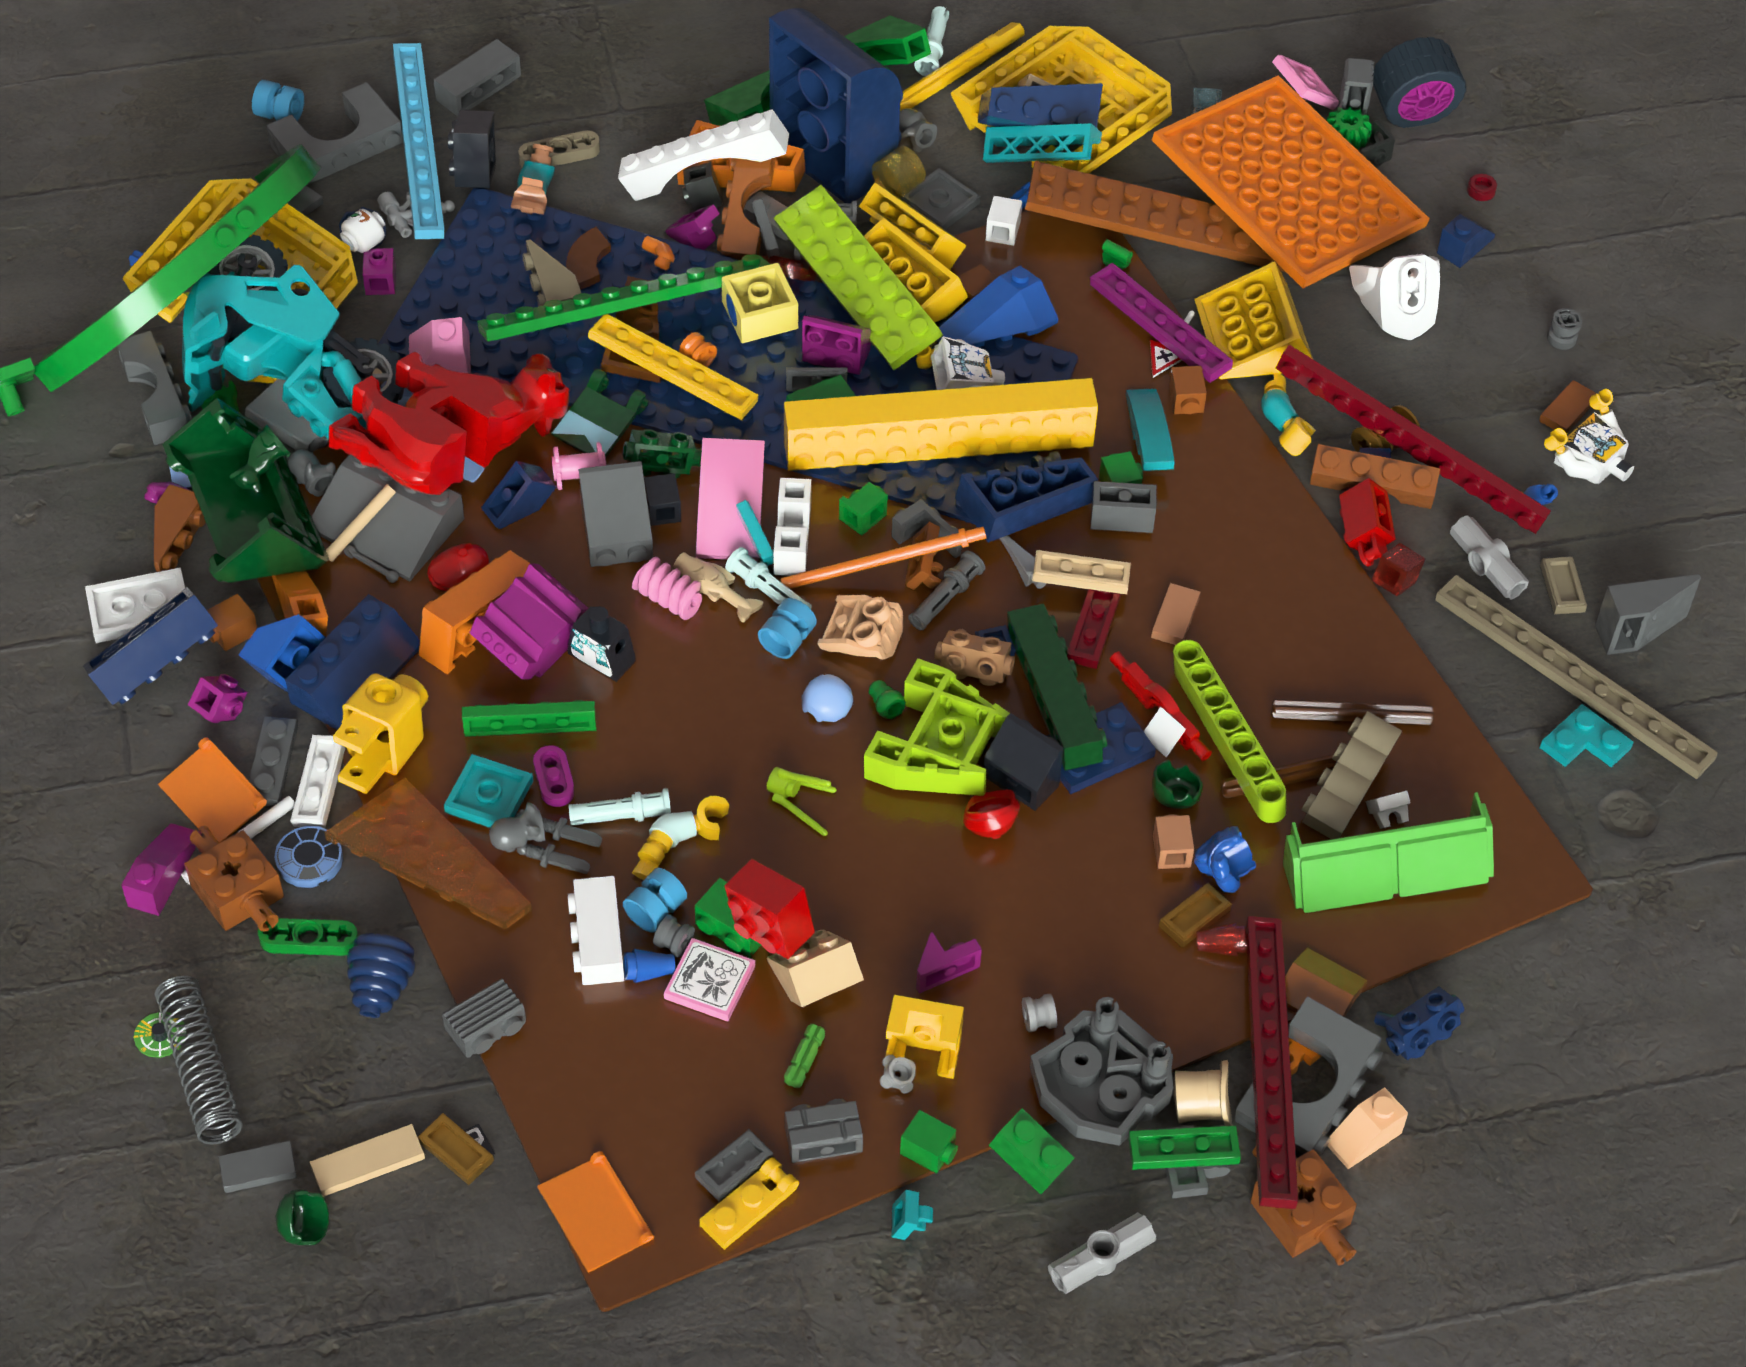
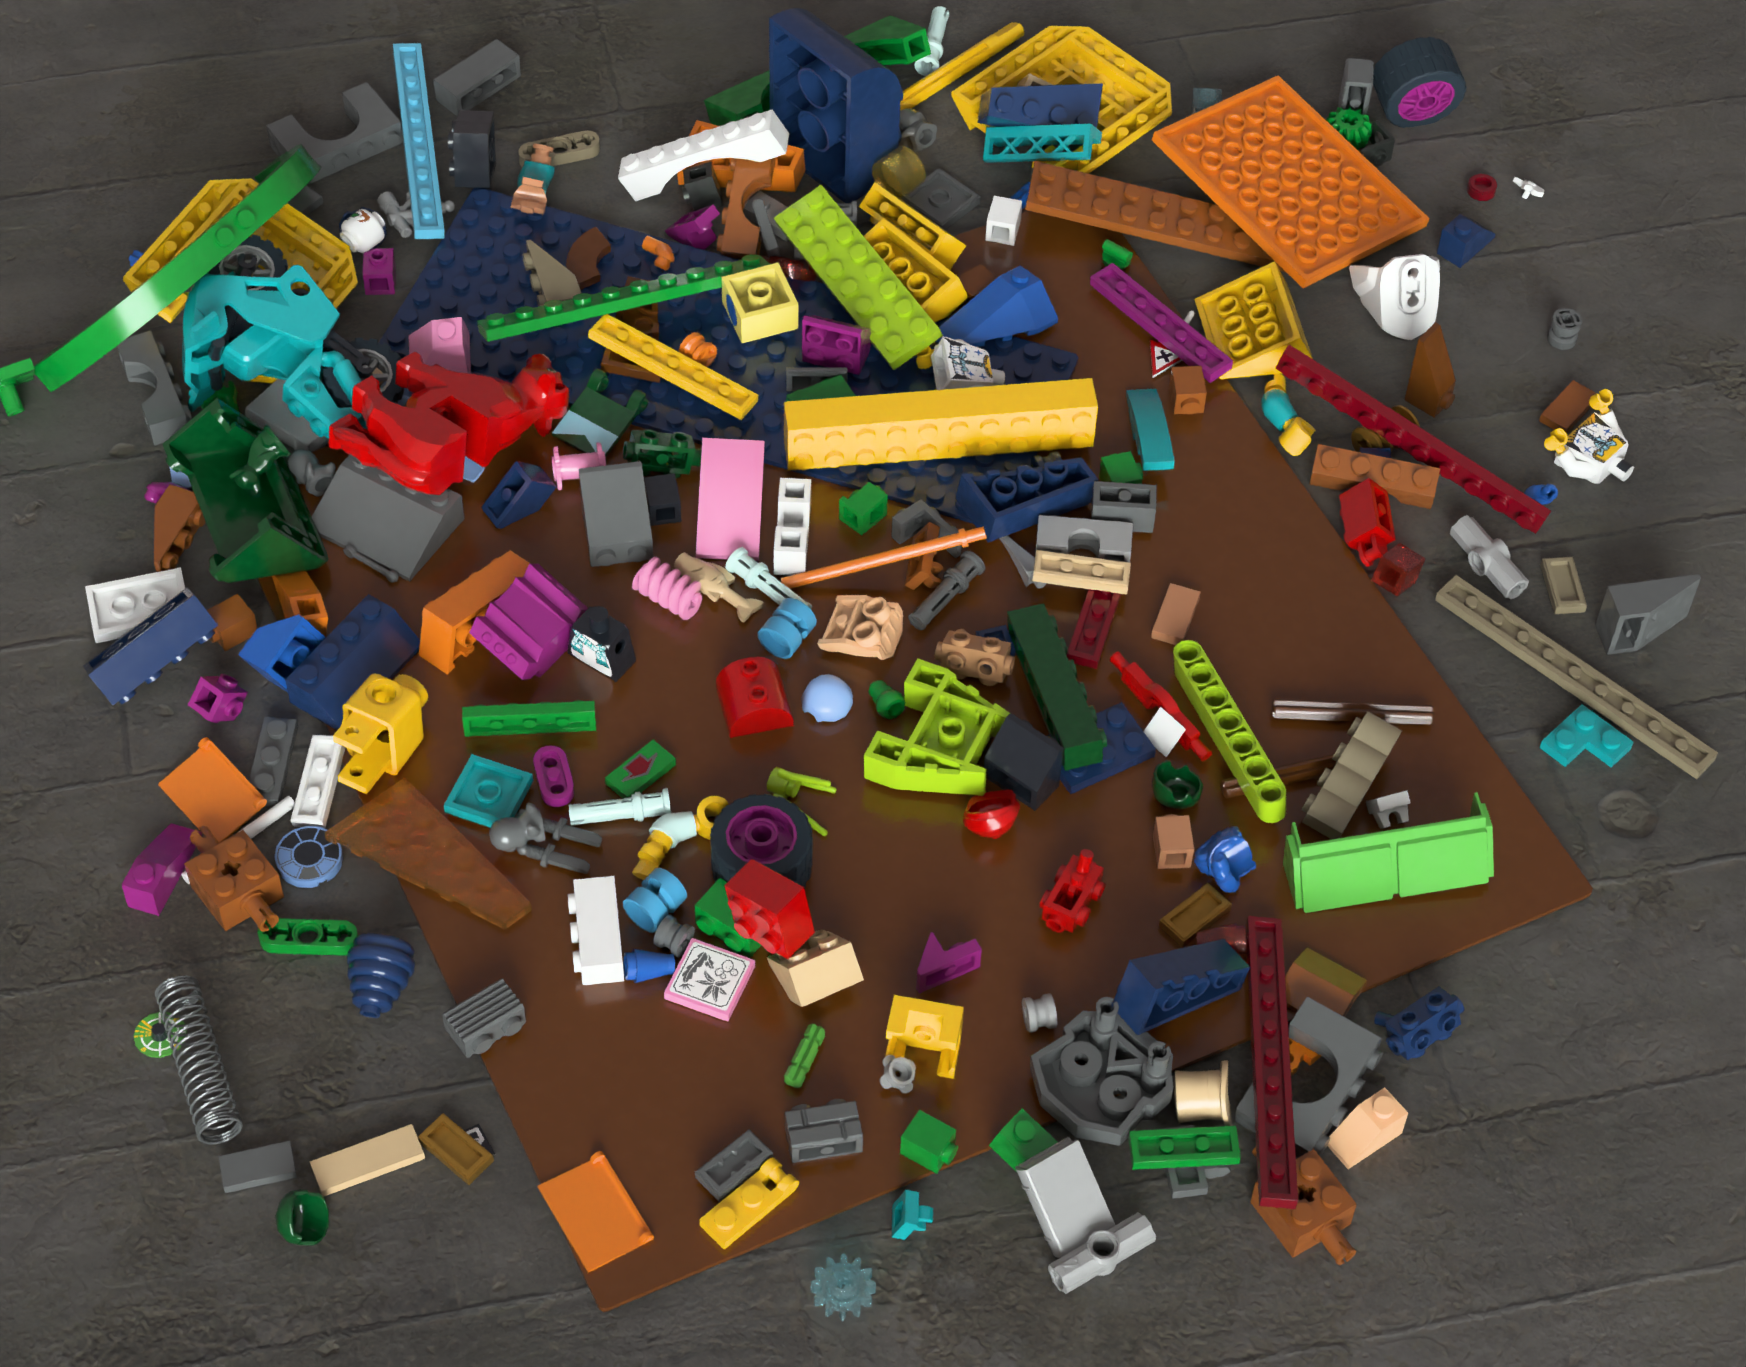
dark azure wheel [252,80,304,121] -> none
tan bar [326,484,396,562] -> none
red hat [427,543,490,592] -> none
teal tile [736,500,774,566] -> none
bright pink tile [1272,55,1339,110] -> none
none -> green tile [605,740,676,799]
none -> wheel [710,794,813,888]
none -> red brick [716,657,794,738]
none -> clear light blue gear [811,1254,876,1321]
none -> piece [1015,1137,1115,1258]
none -> light grey arch [1035,515,1133,563]
none -> red brick [1039,849,1106,933]
none -> dark blue wedge [1112,939,1250,1035]
none -> reddish brown slope [1405,322,1456,418]
none -> white plant [1513,177,1544,199]

